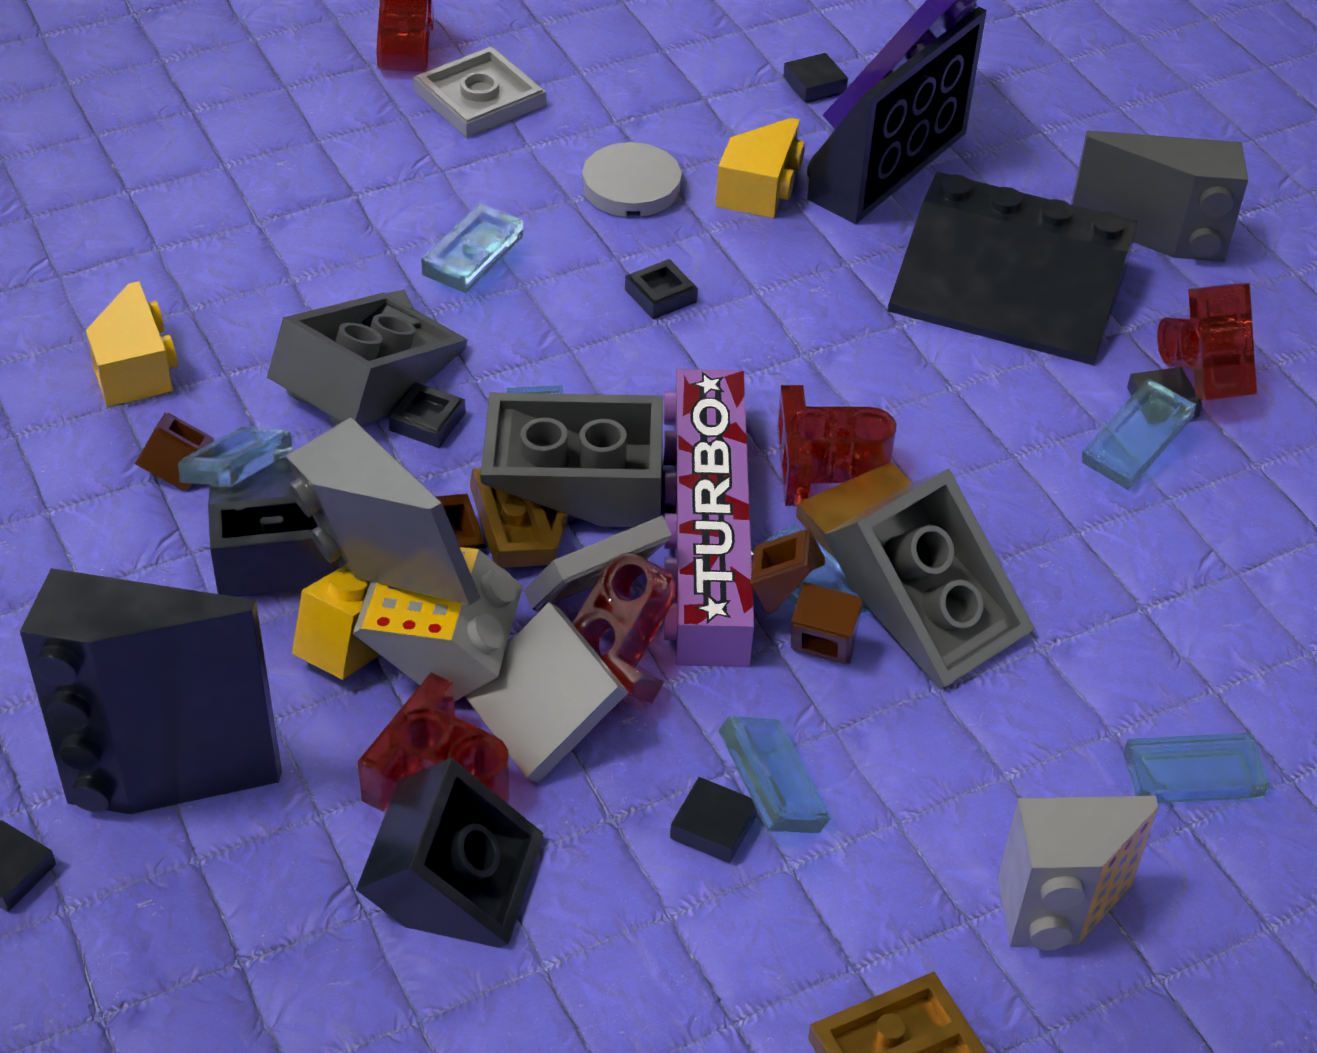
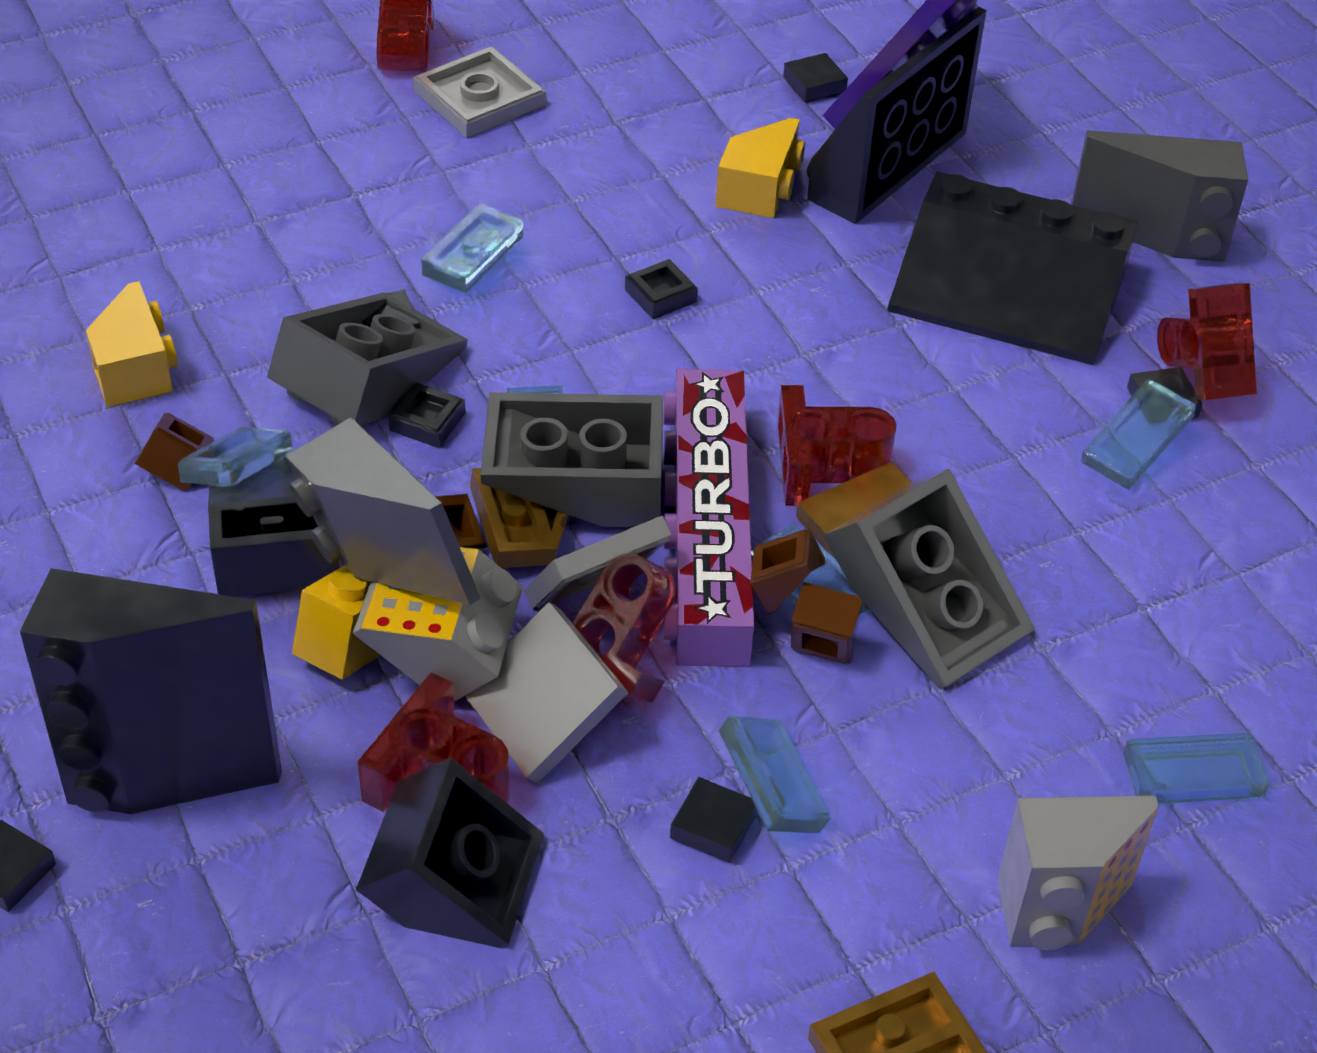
light grey tile [582,142,682,217] -> none

